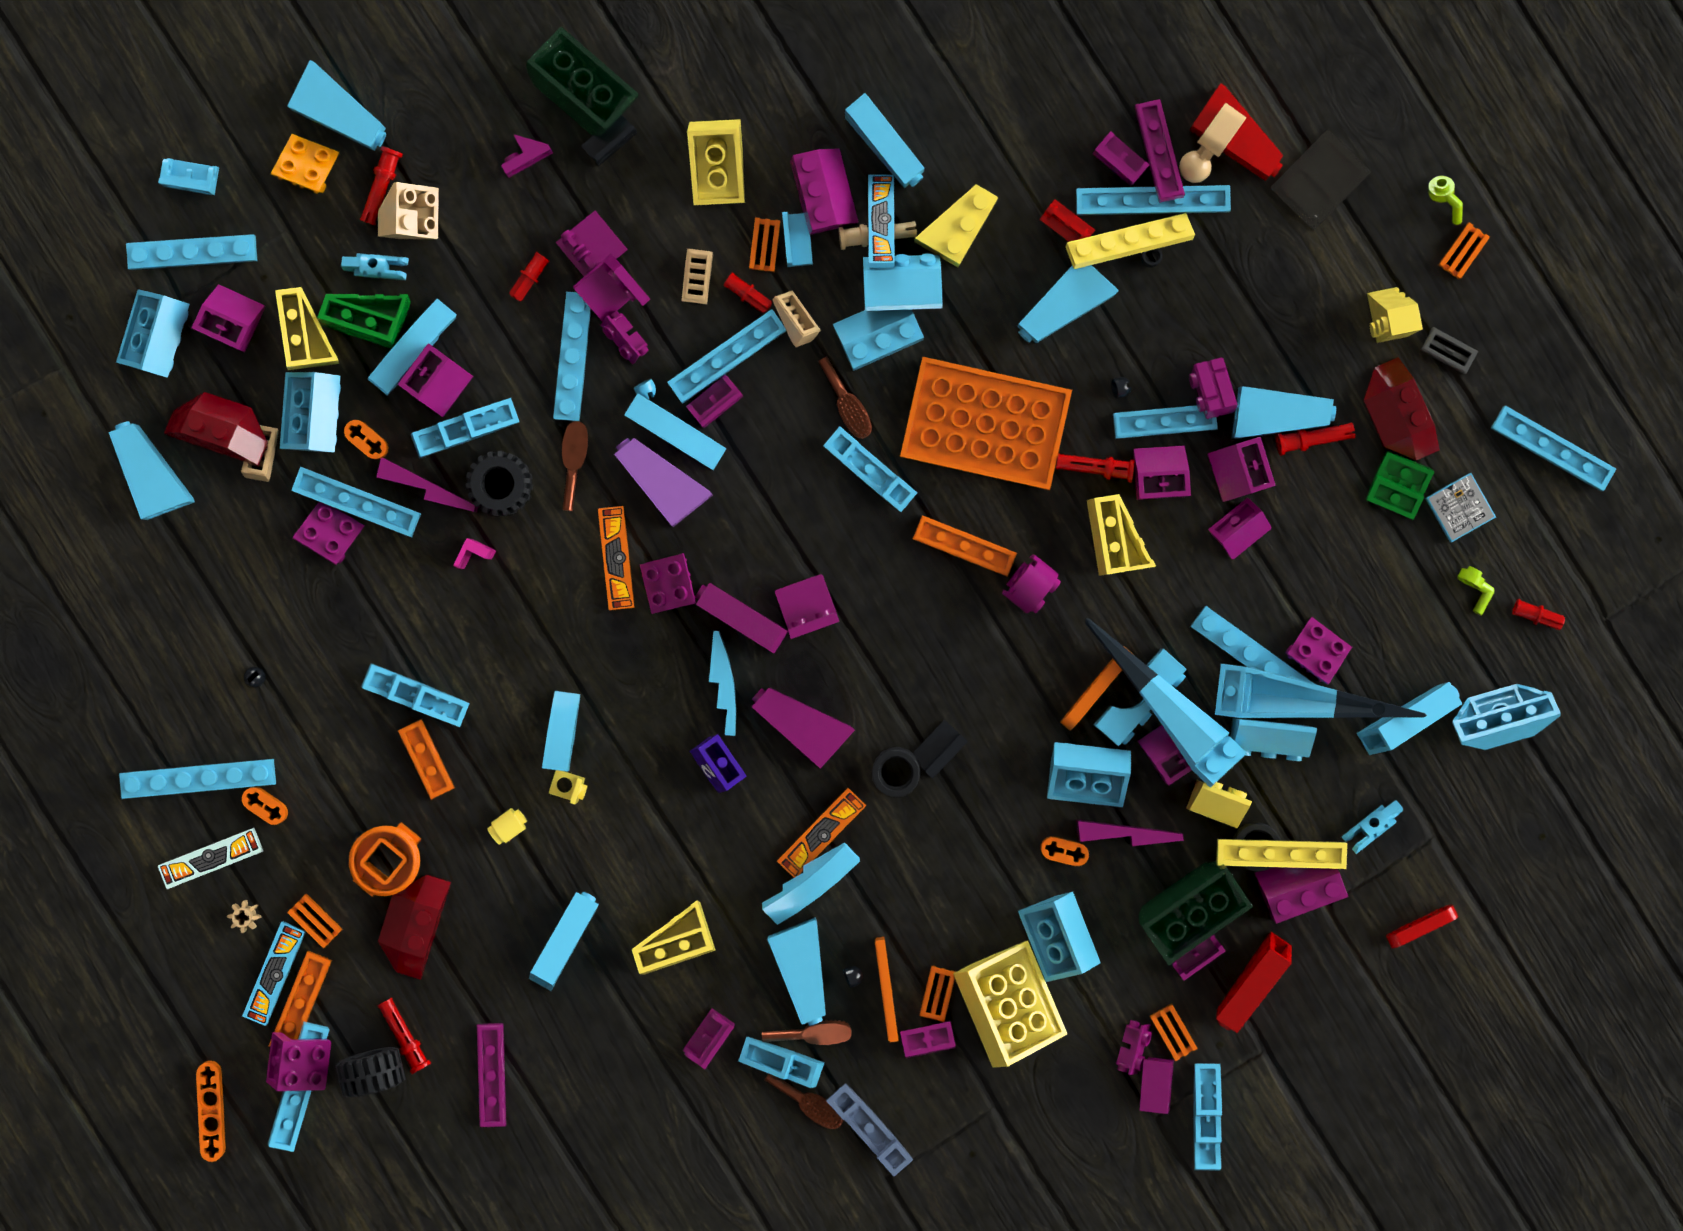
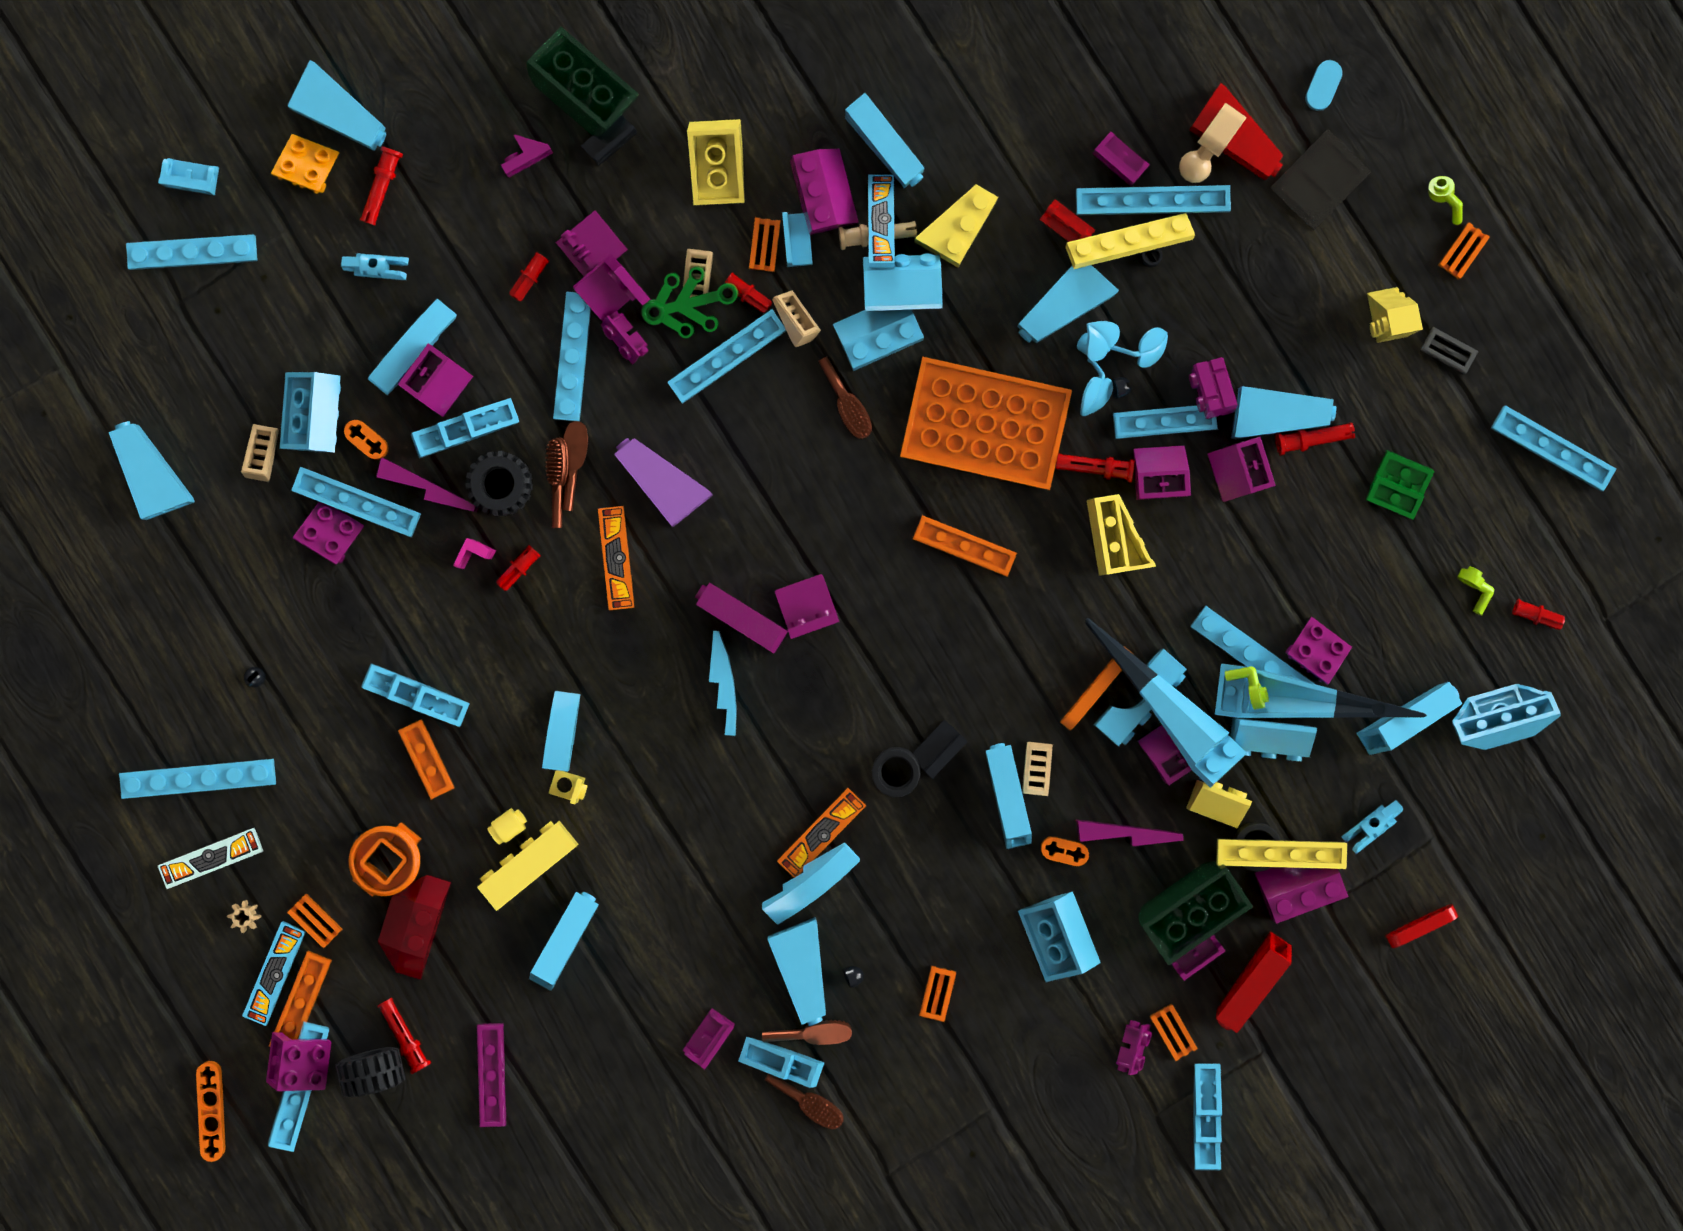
medium azure slope [116,289,190,378] -> none
dark red wedge [164,392,268,466] -> none
magenta slope [192,284,266,352] -> none
orange beam [242,787,288,825] -> none
light yellow wedge [275,287,339,370] -> none
green wedge [317,294,411,349] -> none
tan slope [378,182,439,239] -> none
medium azure slope [625,393,726,470] -> none
light yellow wedge [632,900,715,975] -> none
medium azure hinge [634,379,656,400] -> none
magenta hinge [640,553,696,614] -> none
magenta hinge [686,374,743,428] -> none
dark purple brick [690,734,747,793] -> none
magenta slope [752,687,855,769] -> none
medium azure slope [823,426,917,512] -> none
sand blue slope [826,1083,913,1176] -> none
orange tile [875,937,899,1042] -> none
magenta hinge [900,1021,956,1059] -> none
light yellow slope [953,941,1067,1068] -> none
magenta brick [1002,554,1061,613] -> none
medium azure slope [1047,742,1131,807] -> none
magenta tile [1135,99,1185,203] -> none
magenta hinge [1140,1057,1174,1114] -> none
magenta panel [1208,497,1271,559] -> none
dark red wedge [1363,357,1440,461] -> none
tile [1425,473,1496,542] -> none
none -> light yellow brick [477,821,579,911]
none -> red axle [496,545,541,591]
none -> copper piece [545,438,568,528]
none -> green plant [642,266,738,338]
none -> medium azure slope [986,743,1032,849]
none -> tan slope [1022,742,1053,796]
none -> medium azure plant [1077,321,1168,416]
none -> lime plate [1225,666,1269,710]
none -> medium azure tile [1305,60,1342,111]

